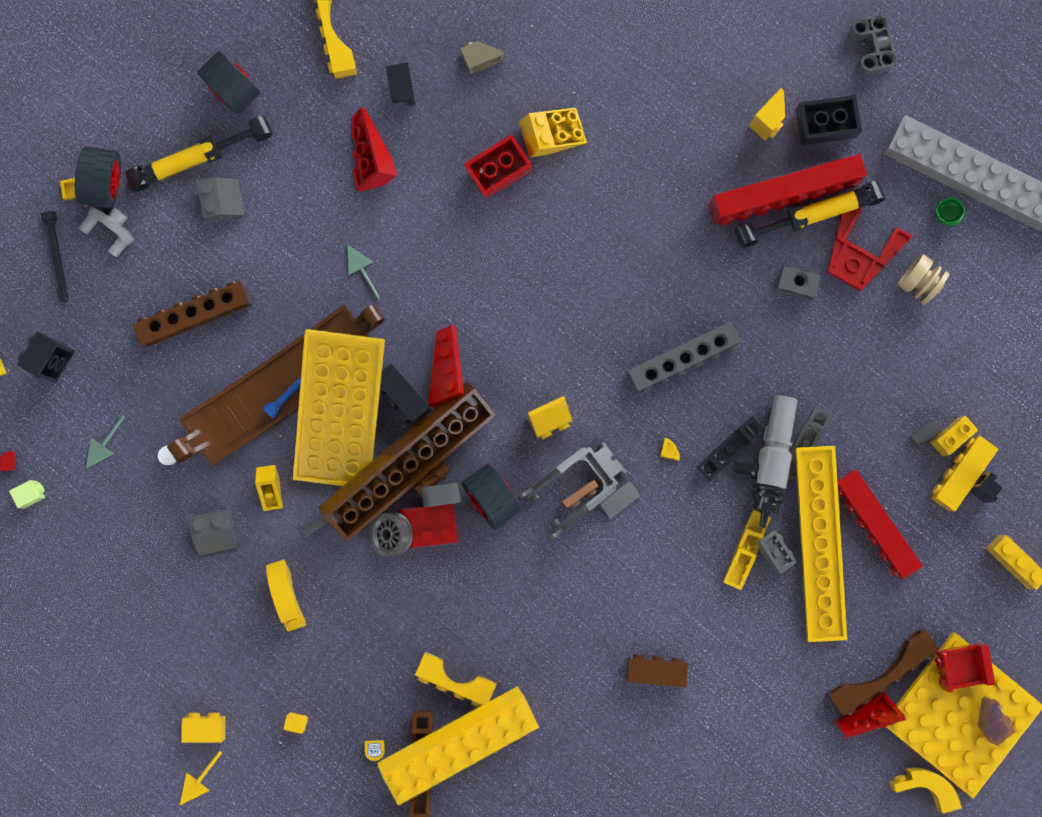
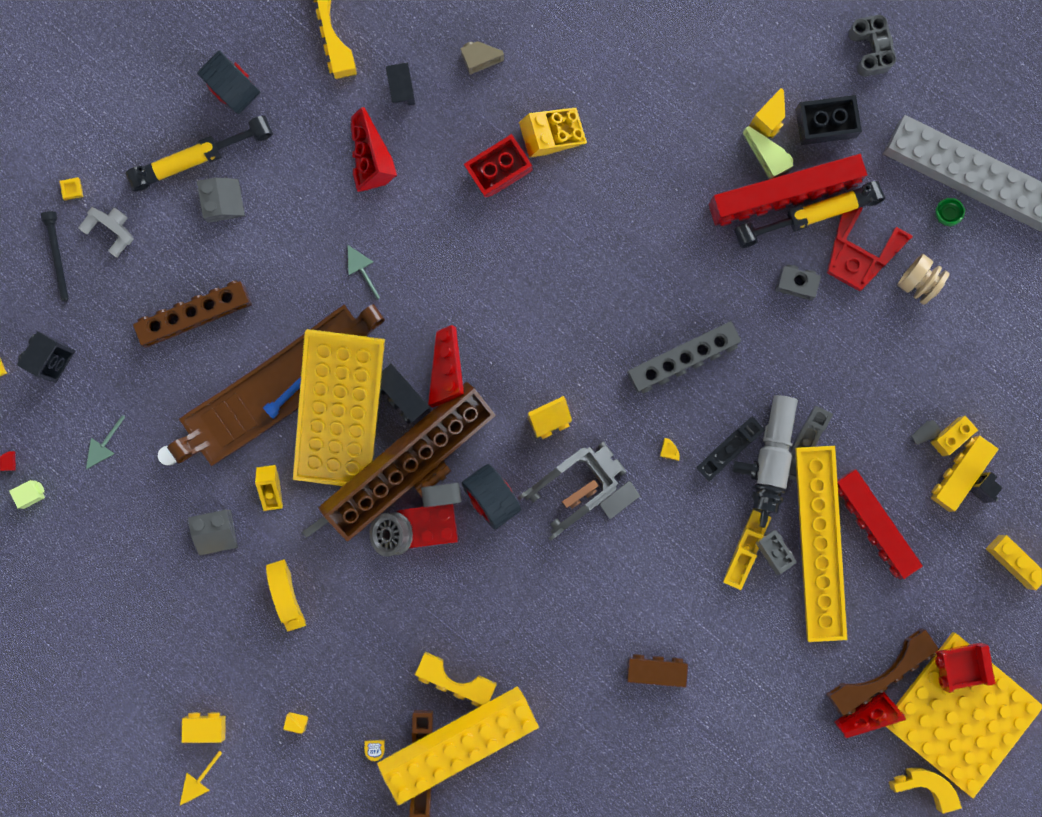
black wheel [75,146,121,209] -> none
slope [978,696,1016,746] -> none
none -> yellowish green slope [743,126,794,179]

